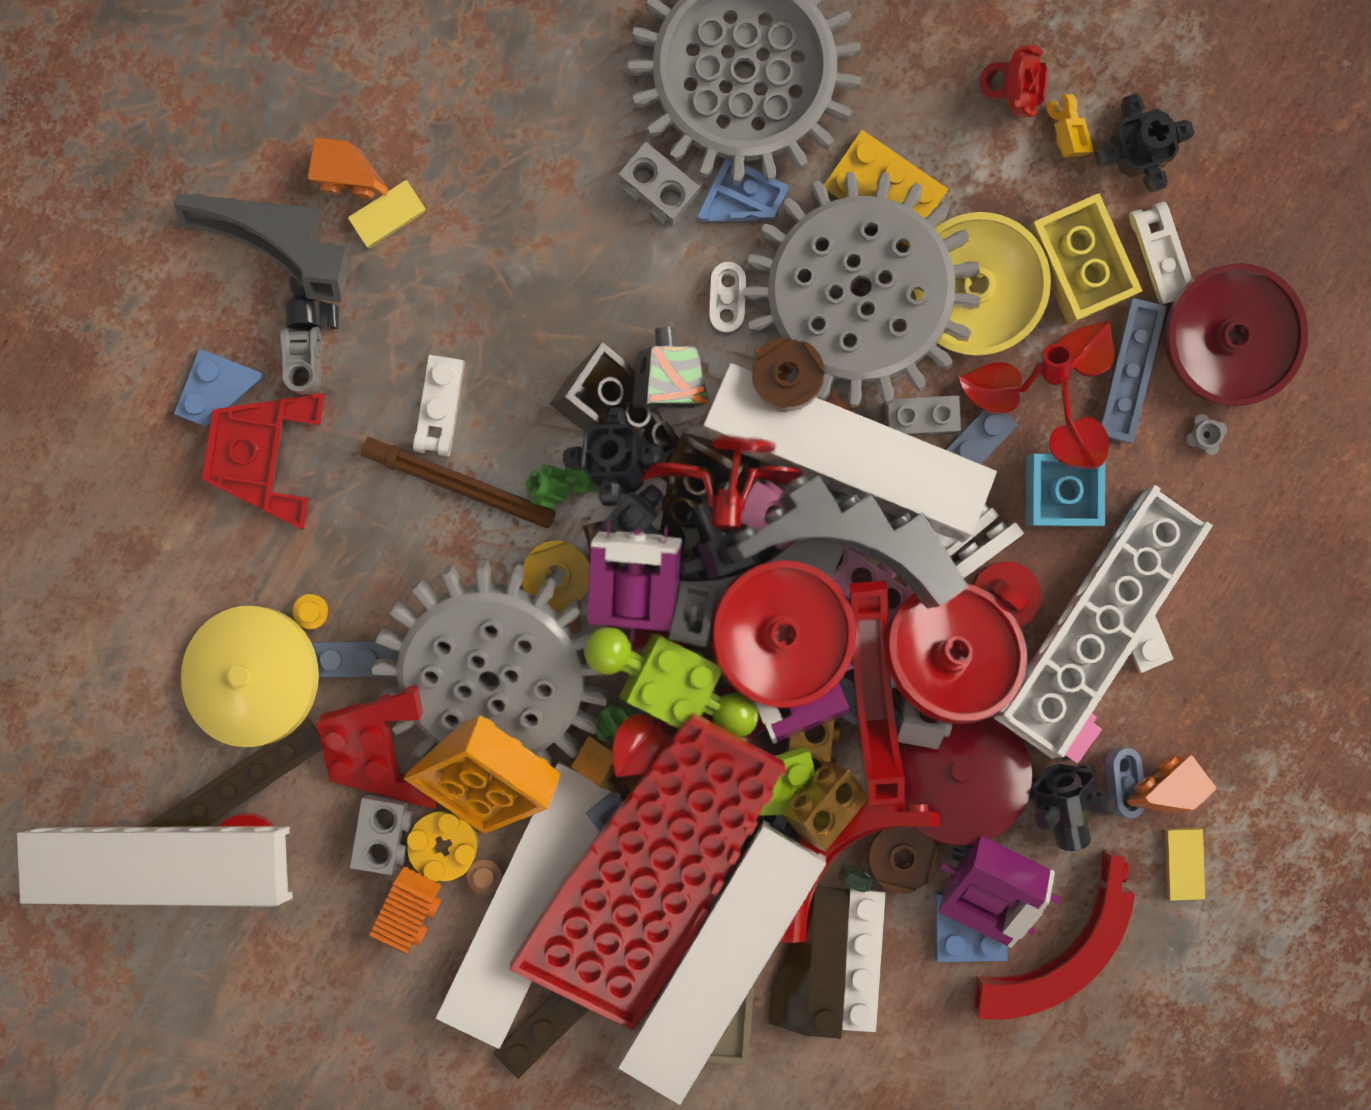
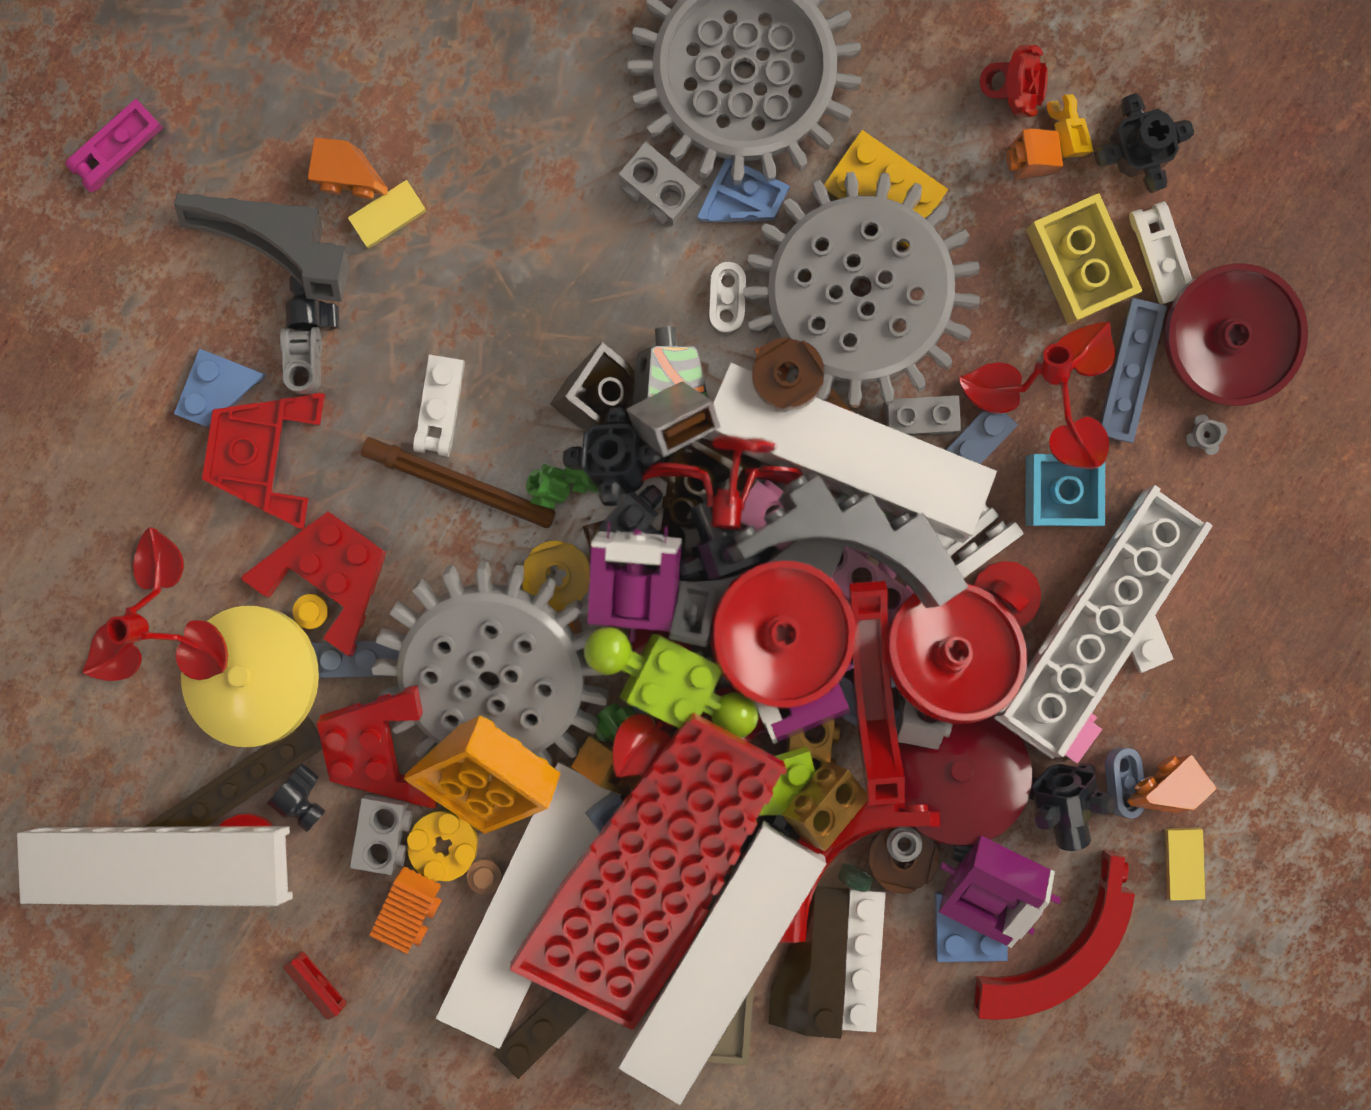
light yellow dish [910,212,1051,356] -> none
none -> dark pink plate [65,99,163,193]
none -> red plant [82,528,228,681]
none -> red wing [241,511,387,657]
none -> black piece [267,763,325,832]
none -> red slope [283,951,347,1020]
none -> flat silver piece [627,381,721,456]
none -> light grey plate [886,827,922,862]
none -> orange slope [1006,128,1063,180]

